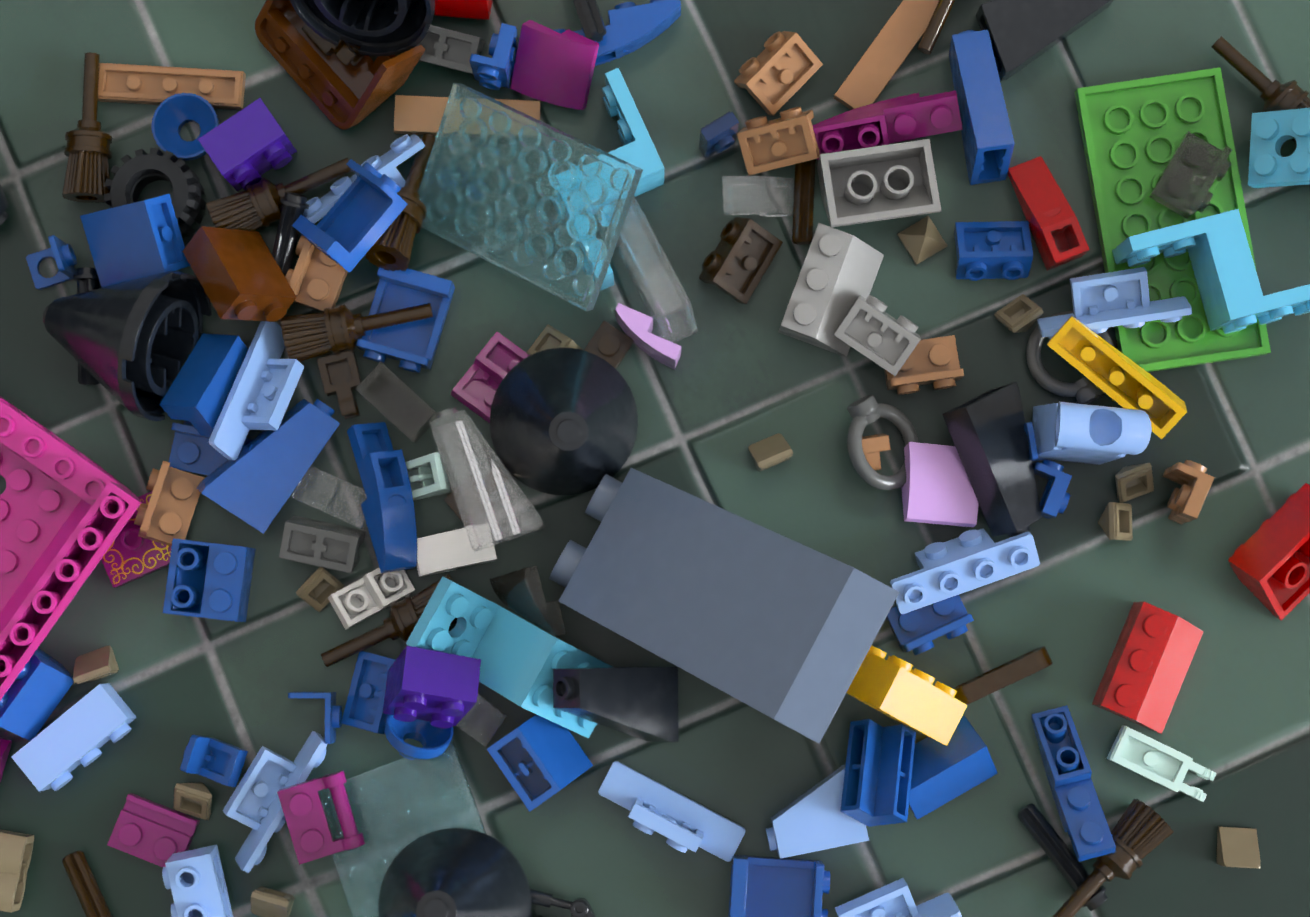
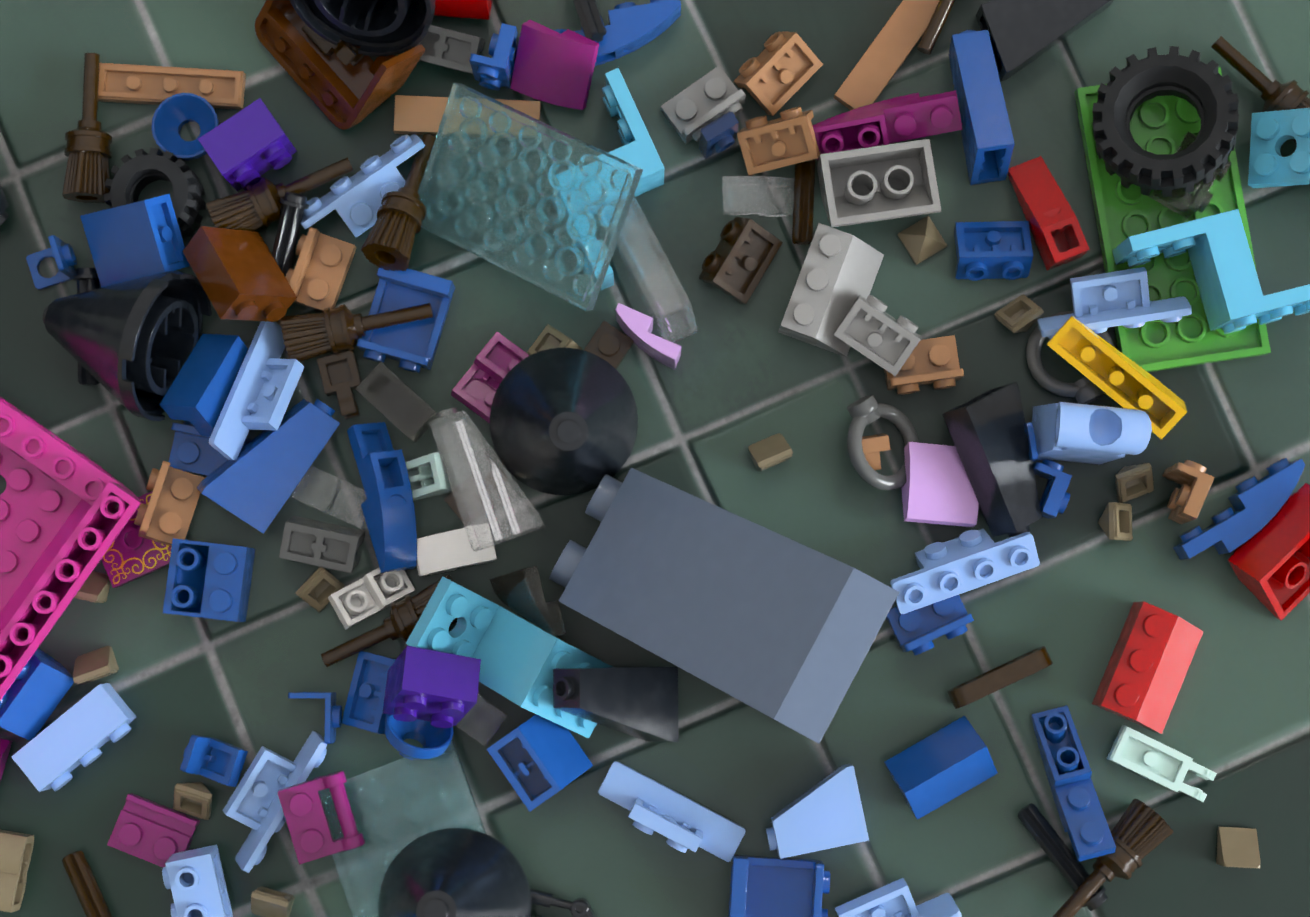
blue panel [292,159,408,273] -> none
blue piece [840,719,916,827] -> none
yellow brick [846,645,968,746] -> none
none -> dark tan slope [74,571,111,603]
none -> light grey bracket [661,65,746,144]
none -> black tyre [1092,46,1239,197]
none -> blue slope [1173,457,1305,560]

